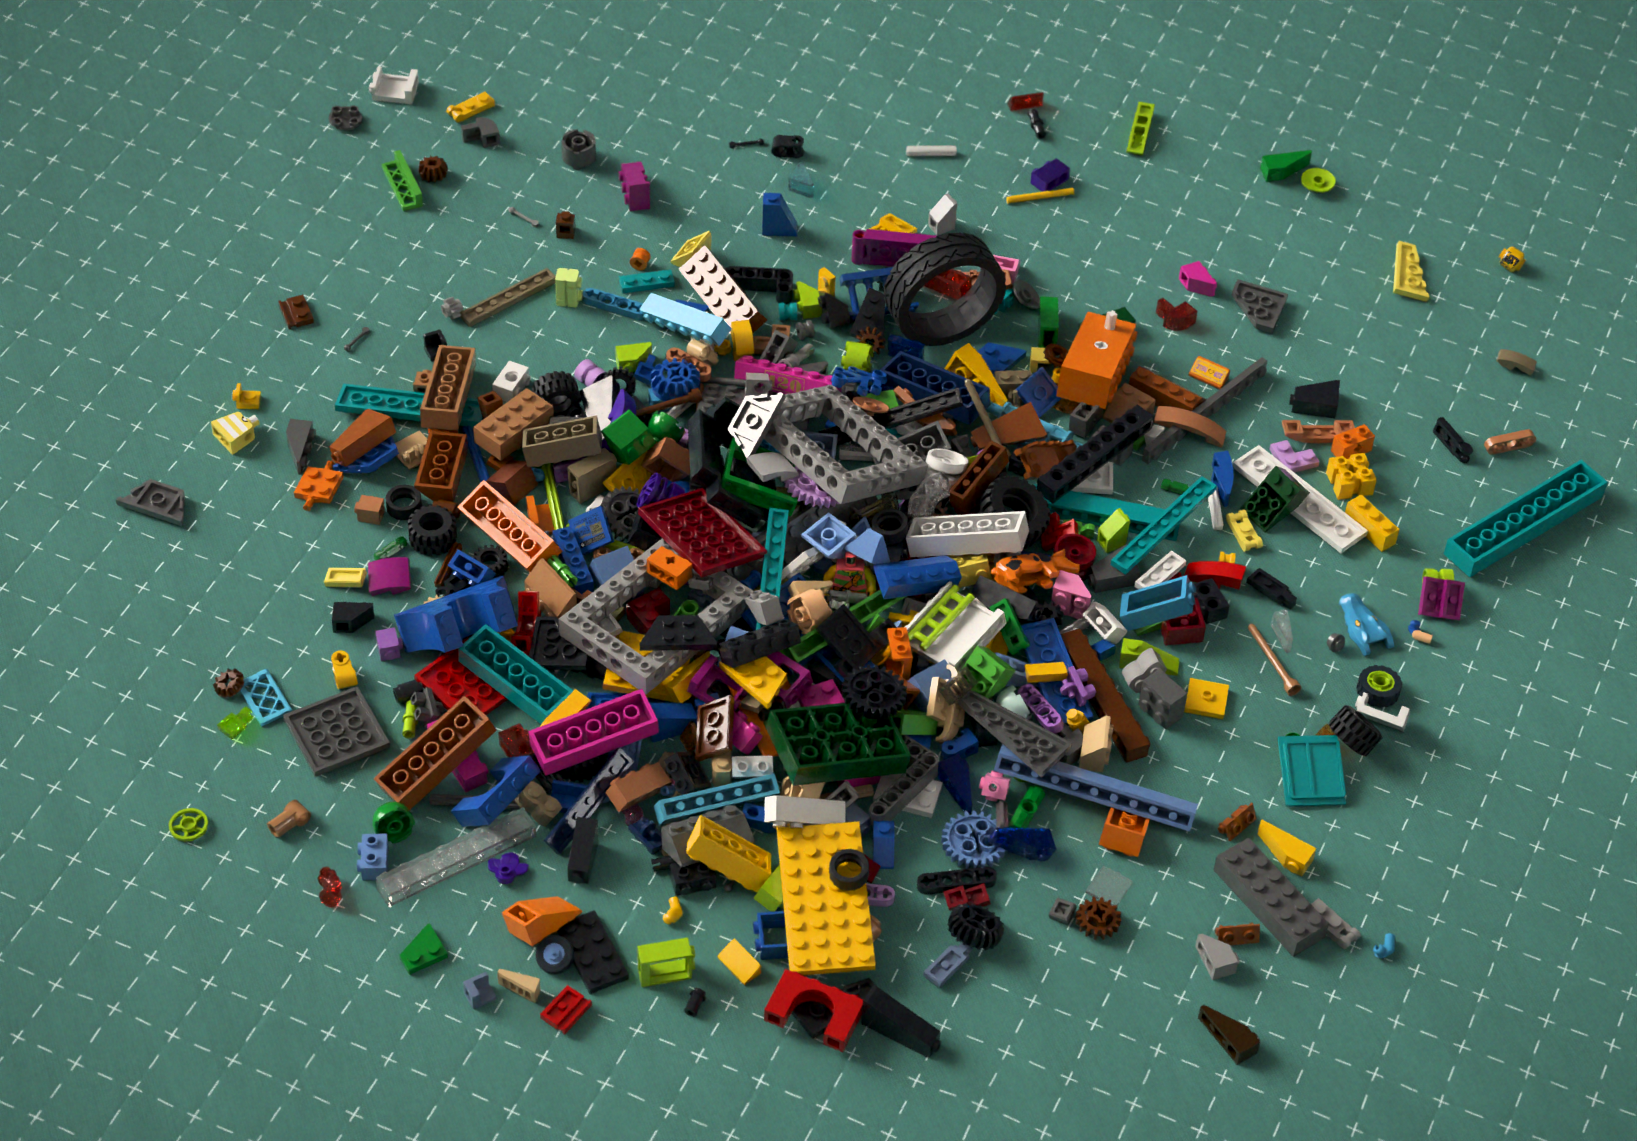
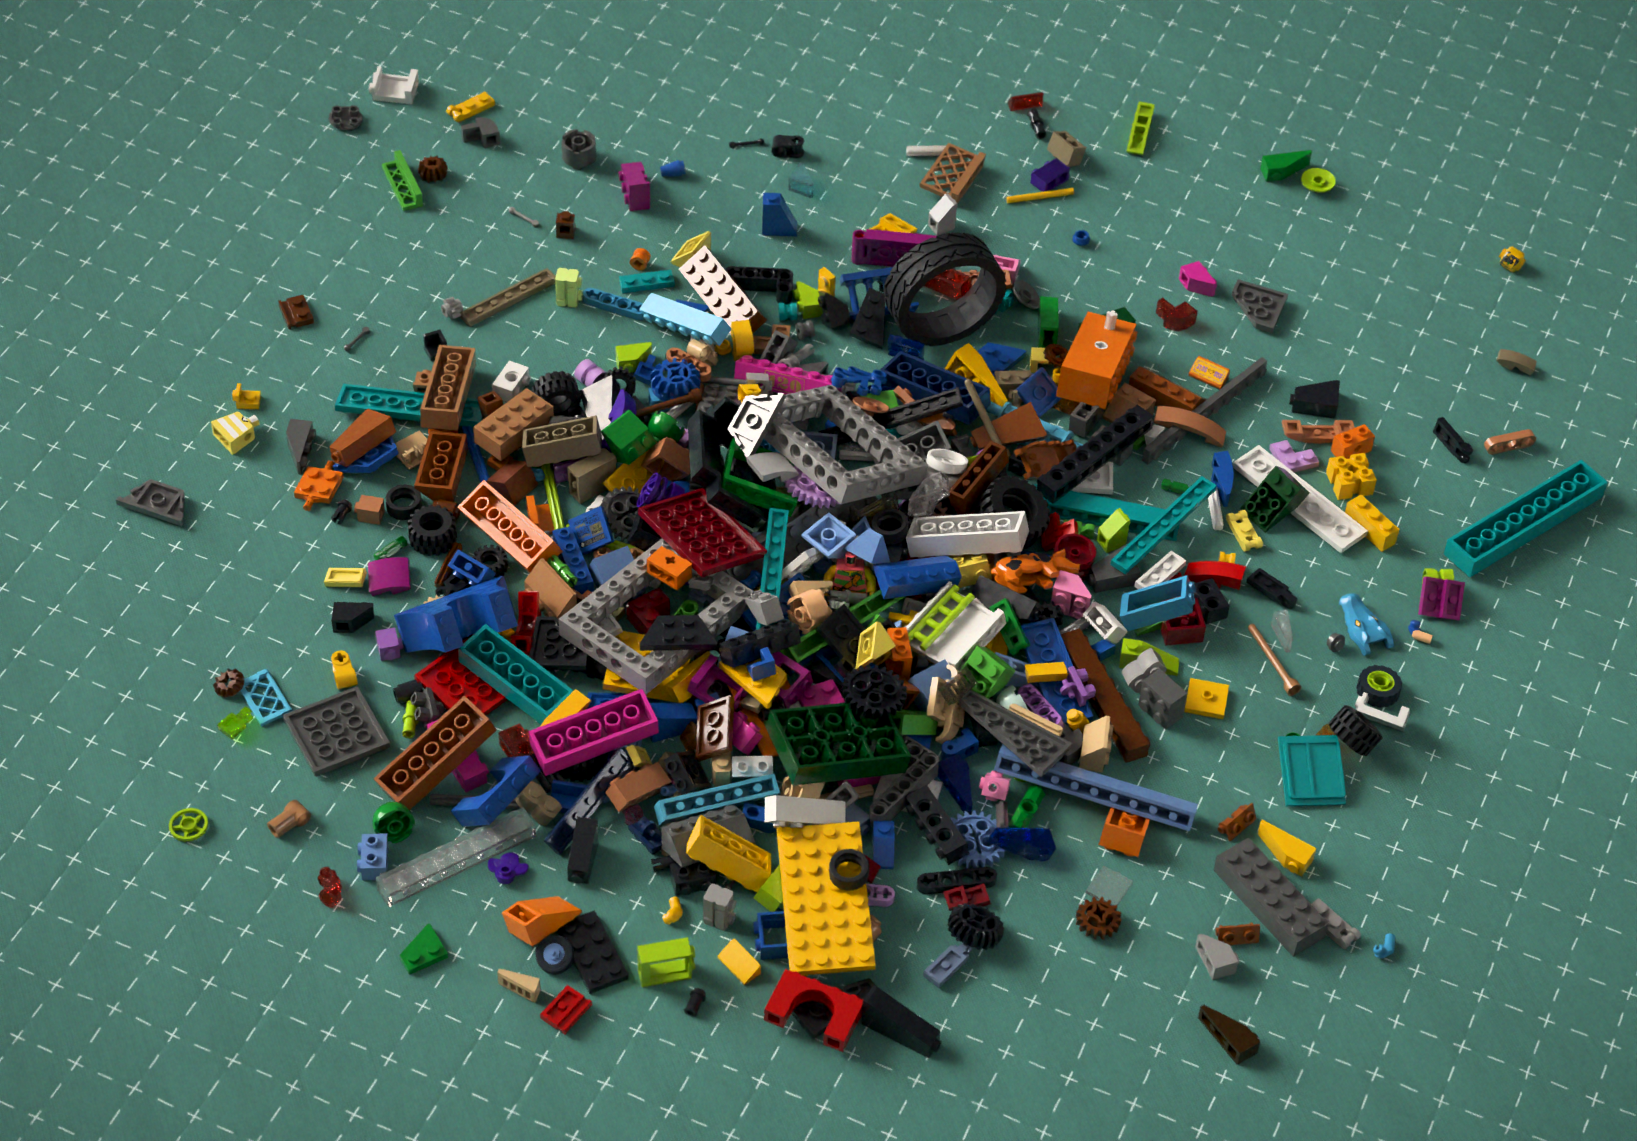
sand blue panel [463,972,496,1009] -> none
lime brick [841,341,873,377] -> none
reddish brown gear [855,326,886,357] -> none
dark grey tile [1048,897,1077,924] -> none
light yellow wing [1393,241,1429,302] -> none
none -> black pin [331,500,352,524]
none -> light yellow tile [626,745,653,768]
none -> blue cone [660,160,686,177]
none -> light grey brick [703,883,736,931]
none -> yellow piece [738,384,761,403]
none -> blue panel [747,647,776,682]
none -> light yellow slope [855,621,896,670]
none -> black brick [905,785,970,865]
none -> medium nougat fence [919,143,986,204]
none -> tan axle [1008,703,1063,737]
none -> dark tan brick [1047,131,1086,167]
none -> blue plate [1072,230,1090,246]

